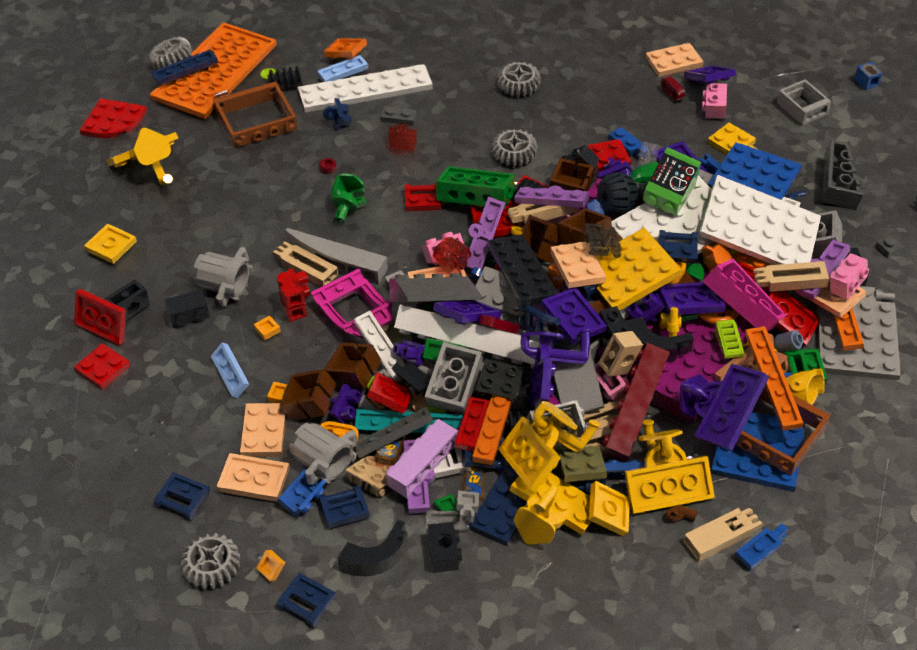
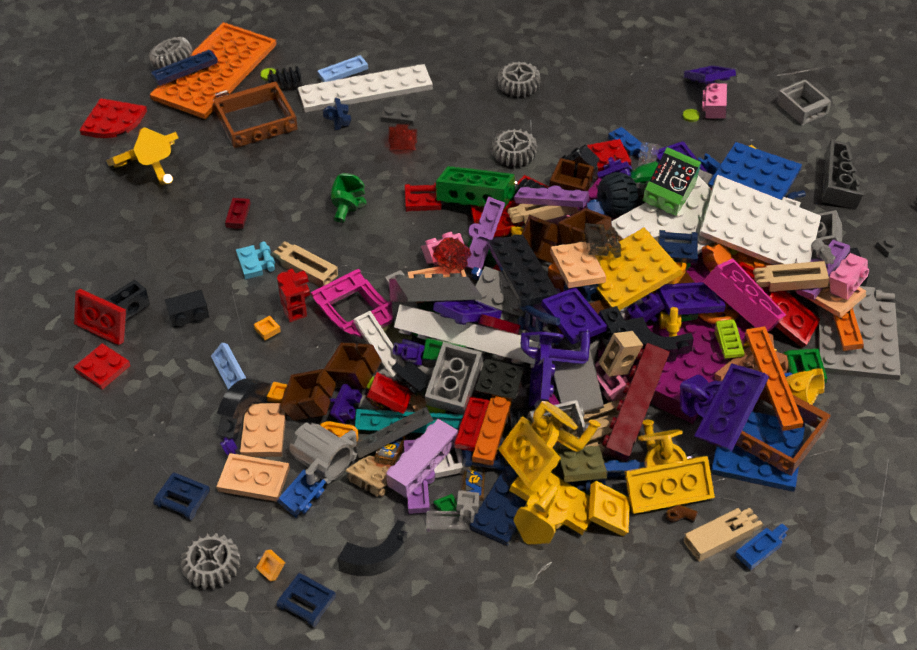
yellow plate [84,224,137,264] -> none
light grey container [193,247,253,307] -> none
light grey slope [285,228,388,284] -> none
dark red tile [319,158,337,174] -> none
dark blue plate [319,485,370,528] -> none
orange plate [324,38,367,59] -> none
black brick [428,522,462,573] -> none
light nougat plate [645,43,703,77] -> none
dark red beam [660,76,685,102] -> none
green tile [686,262,704,283] -> none
yellow plate [707,123,756,155] -> none
sand blue brick [773,330,803,353] -> none
blue brick [854,62,883,90] -> none
none -> black arch [217,378,271,439]
none -> dark purple plate [220,437,238,456]
none -> dark red plate [225,198,251,229]
none -> medium azure plate [236,242,275,279]
none -> lime piece [683,109,700,122]
none -> light grey axle [811,239,835,265]

